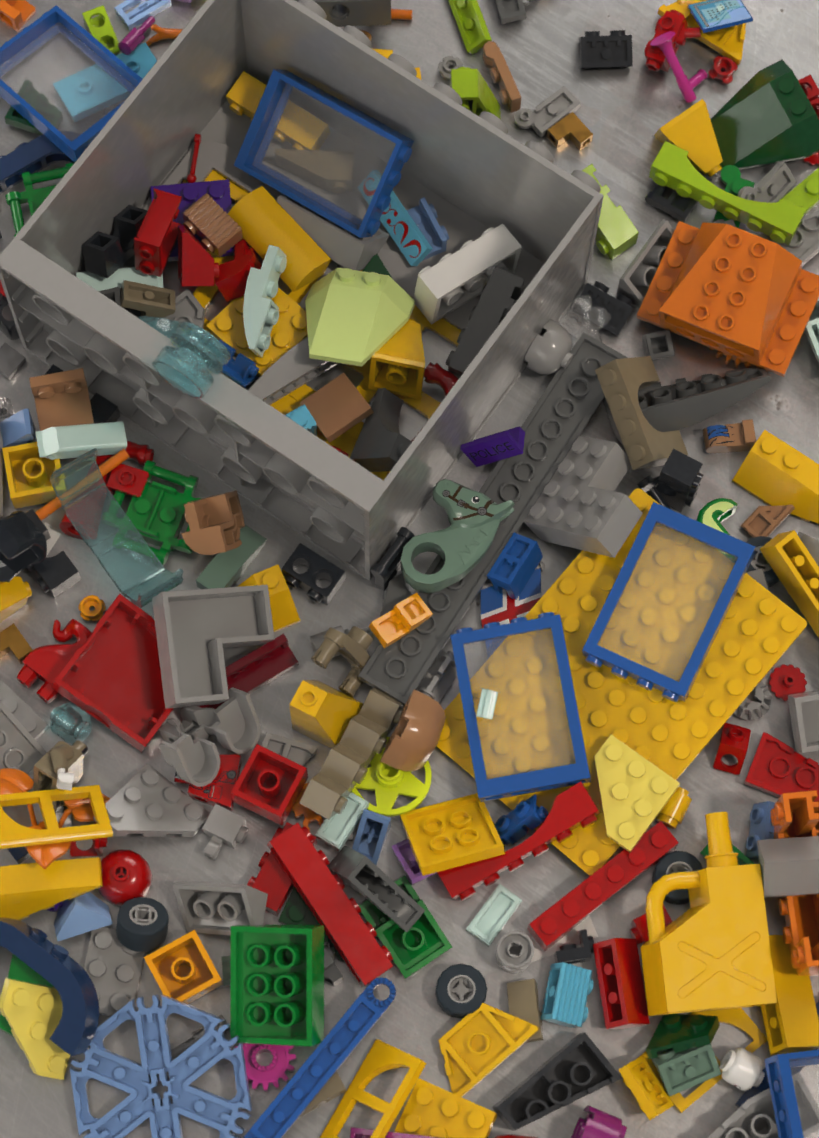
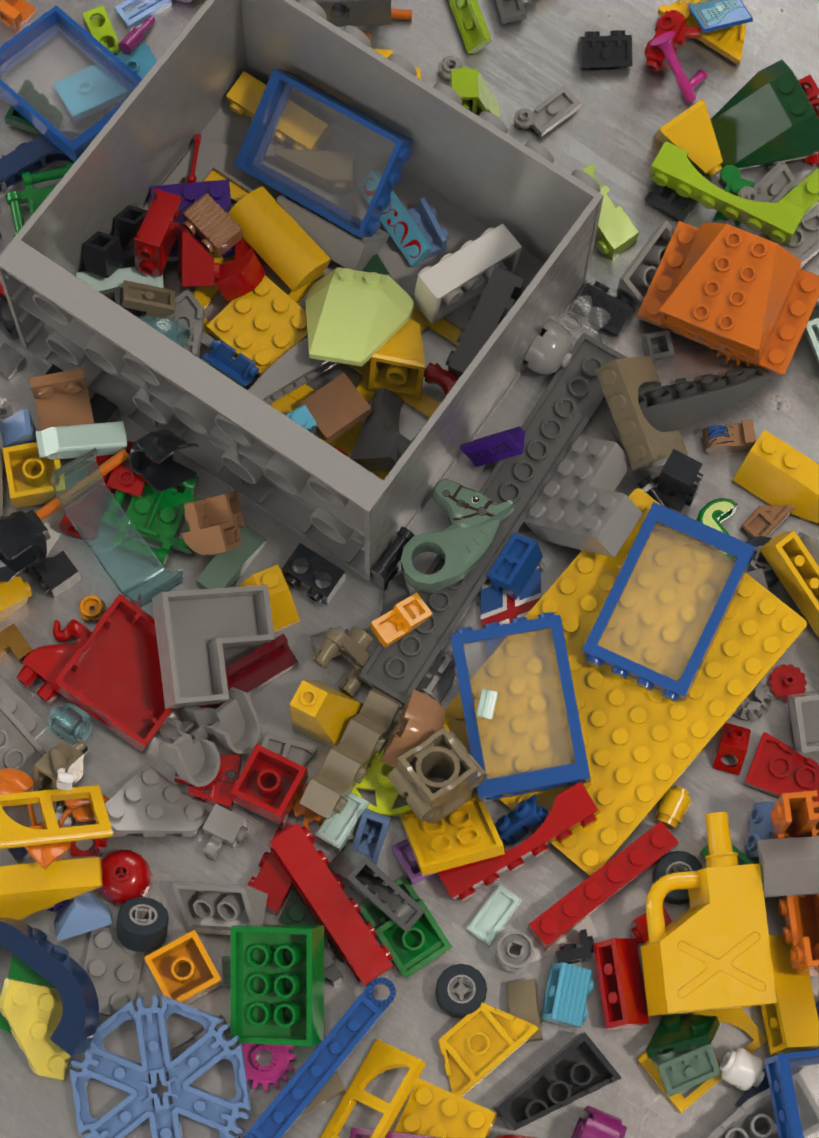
orange bar [146,24,183,46] -> none
clear light blue wheel [152,322,231,399] -> none
light aqua slope [243,245,287,357] -> none
medium nougat hinge [482,41,521,113] -> none
pearl gold piece [547,111,593,150] -> none
light yellow plate [594,735,680,852] -> none
yellow bracket [619,1055,674,1120] -> none
red plate [708,56,738,84] -> none
none -> black piece [129,429,199,492]
none -> dark tan piece [387,727,487,824]

